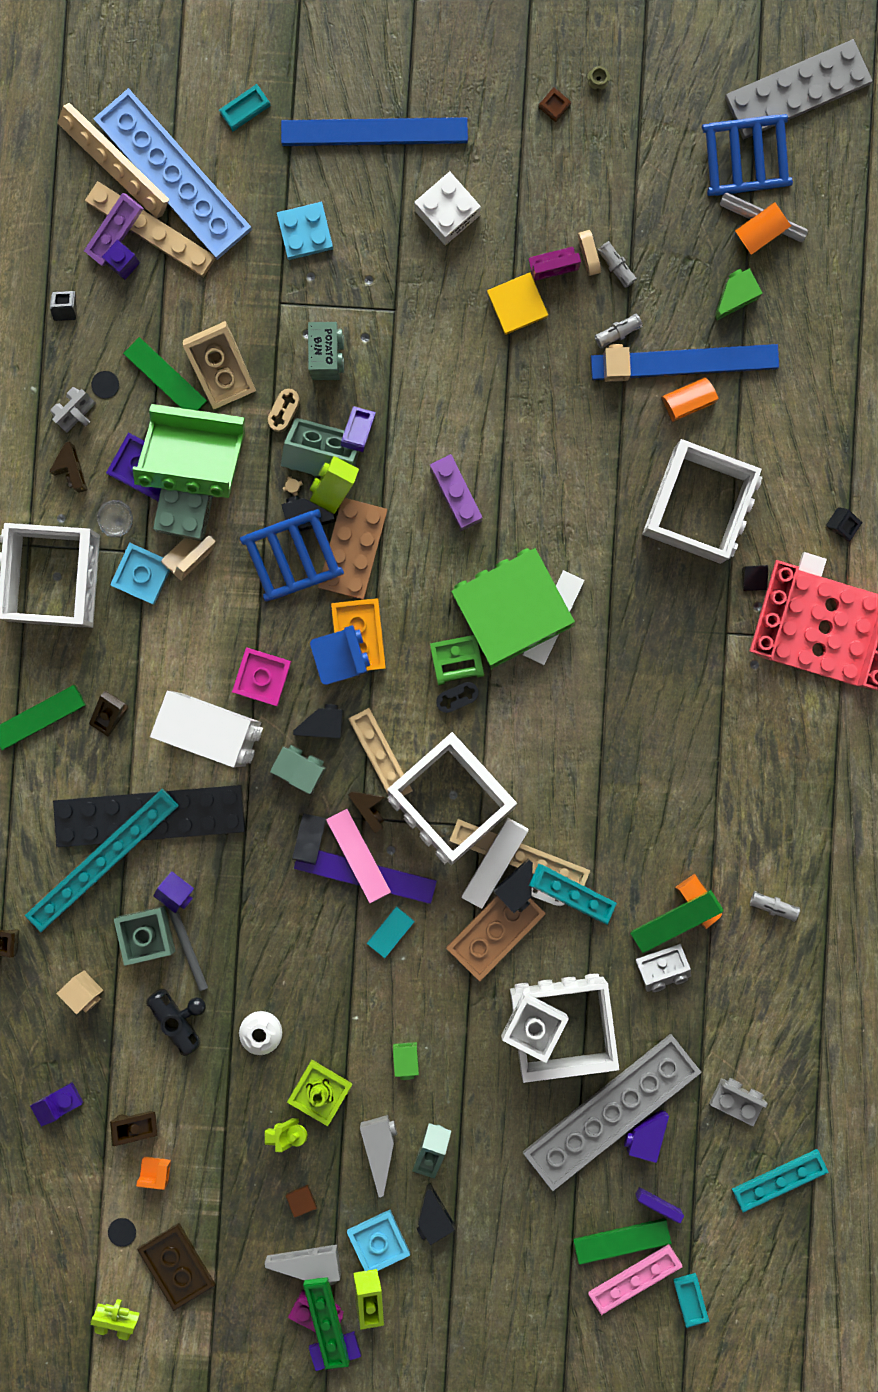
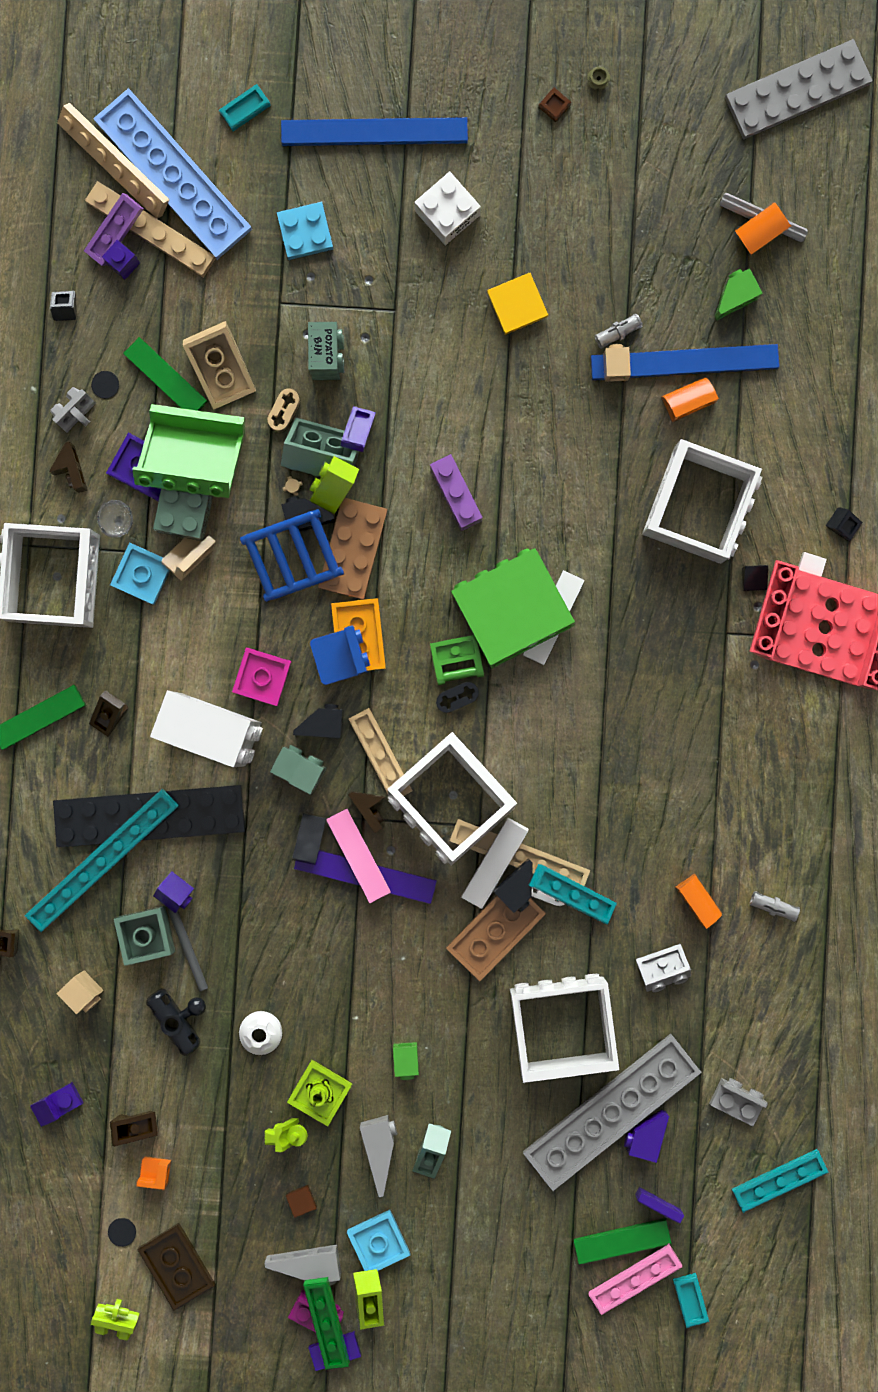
teal tile [367,906,415,958] -> none
black slope [417,1183,455,1245] -> none
white brick [501,992,569,1063] -> none
magenta bracket [528,247,581,281] -> none
tan beam [578,230,601,276] -> none
light grey pin [597,241,637,288] -> none
green tile [630,890,723,953] -> none
blue bar [702,114,793,196] -> none

